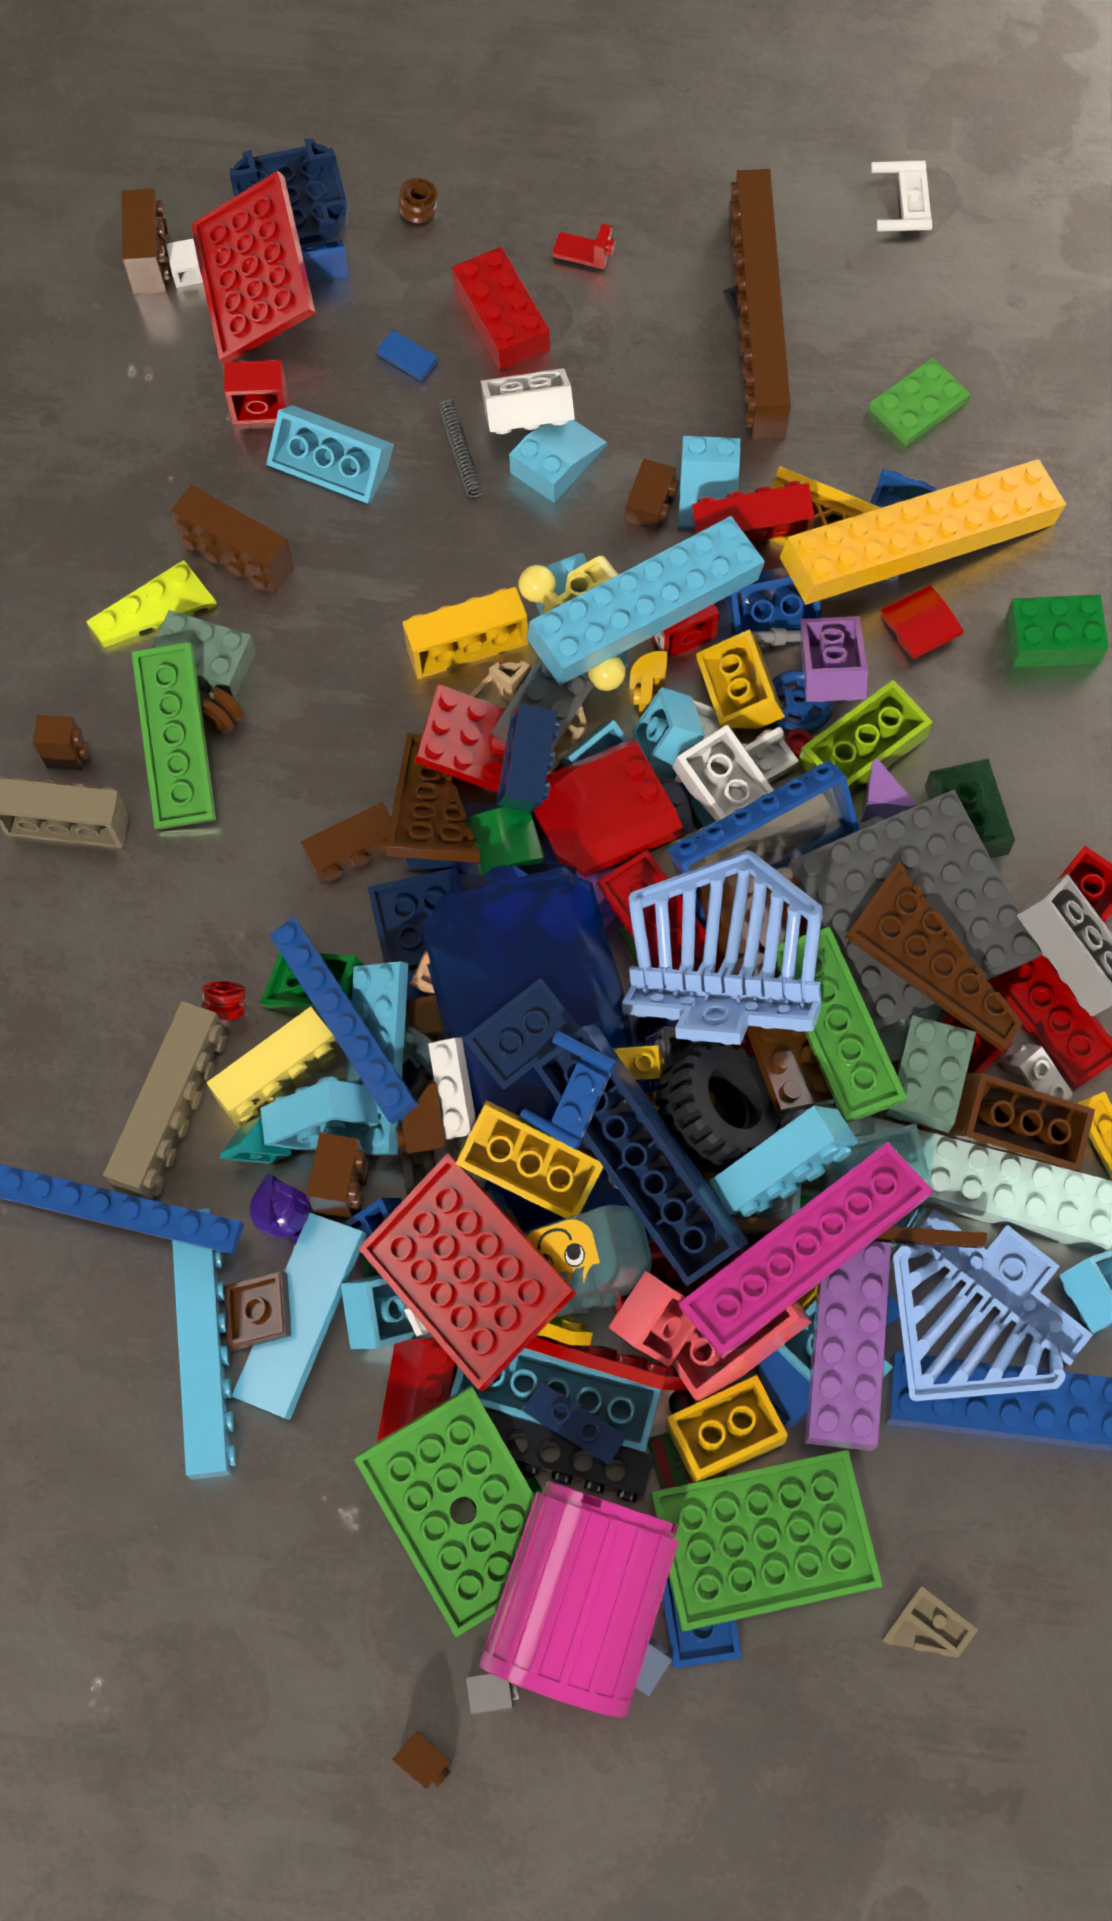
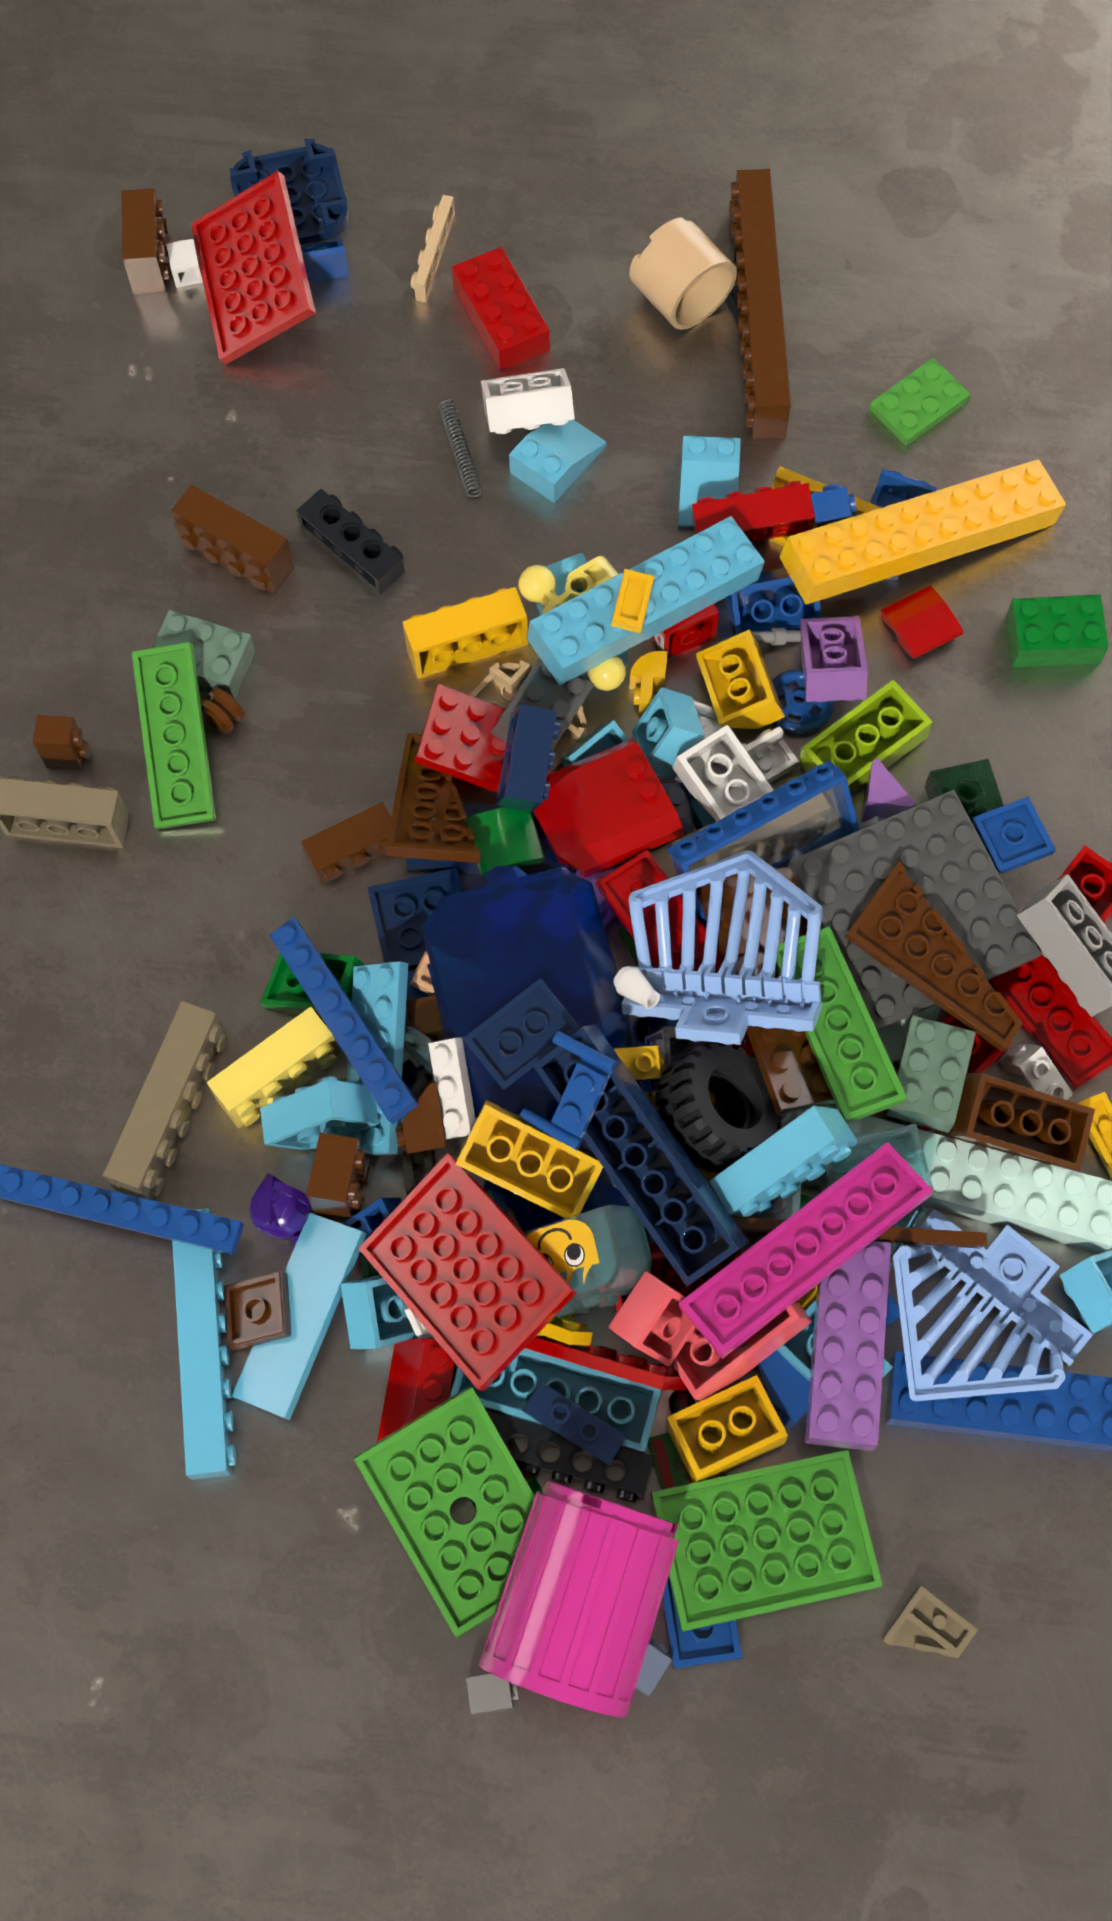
neon yellow wing [86,560,217,648] -> none
red wheel [201,981,246,1020] -> none
teal slope [220,1113,291,1164] -> none
red brick [224,359,289,425] -> none
medium azure slope [266,405,394,504] -> none
blue tile [376,330,438,382] -> none
reddish brown slope [392,1731,452,1789] -> none
reddish brown wheel [399,178,438,223] -> none
red bracket [552,224,616,269] -> none
reddish brown brick [625,459,680,530] -> none
red tile [785,729,814,760] -> none
white plate [870,160,932,232] -> none
none -> black brick [296,489,405,594]
none -> tan plate [411,195,455,303]
none -> yellow tile [611,569,654,634]
none -> white cone [614,966,660,1009]
none -> tan brick [629,217,737,330]
none -> blue brick [811,484,858,527]
none -> blue plate [971,796,1056,875]

